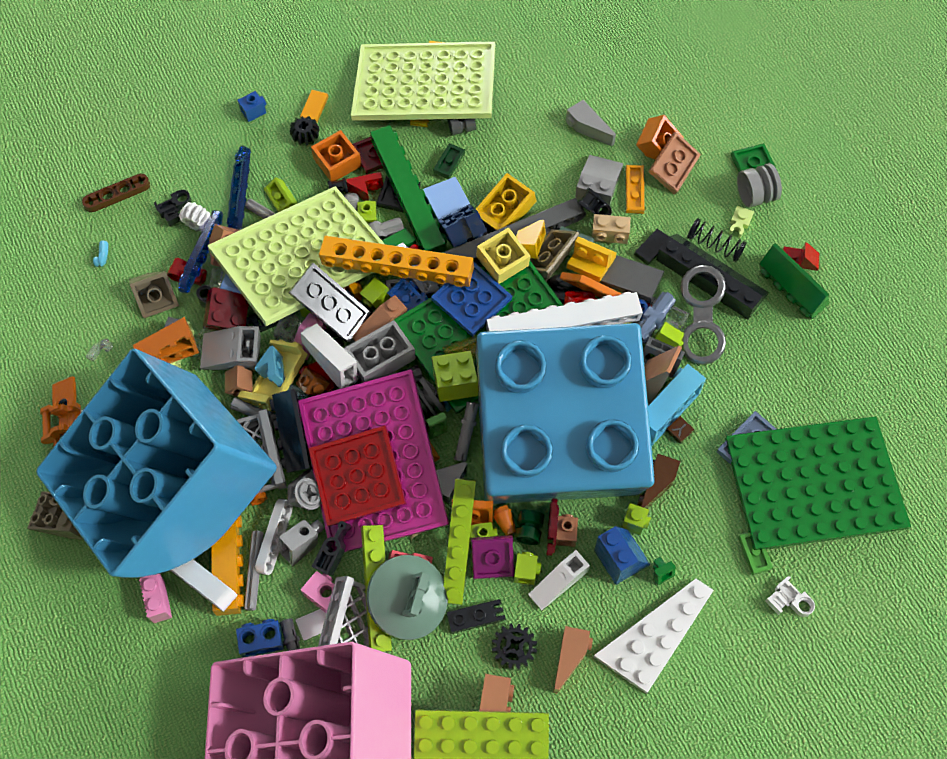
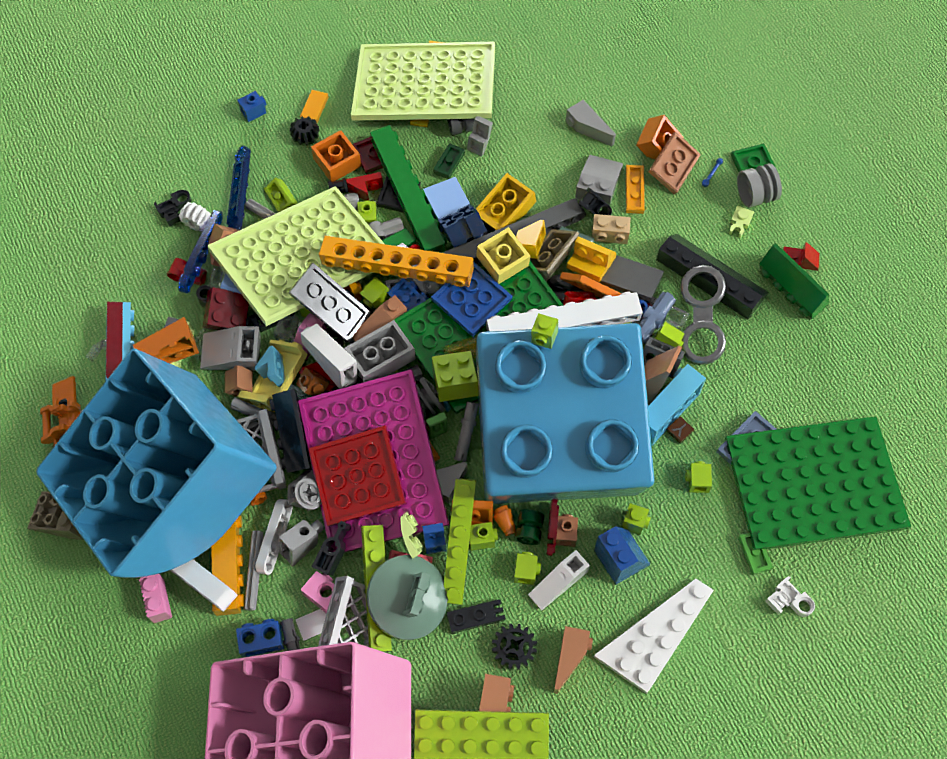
reddish brown beam [82,173,150,212] -> none
medium azure arm [93,241,108,267] -> none
dark tan slope [129,271,179,318] -> none
magenta tile [471,535,514,579] -> none
black tile [634,228,669,265] -> none
reddish brown slope [637,454,680,509] -> none
green tile [653,557,676,585] -> none
black piece [687,218,747,262] -> none
none -> dark red brick [105,301,134,382]
none -> yellowish green slope [401,512,422,559]
none -> blue slope [422,523,447,554]
none -> light grey slope [467,116,493,156]
none -> lime brick [531,313,558,349]
none -> lime brick [685,461,712,493]
none -> blue hinge [702,158,723,187]

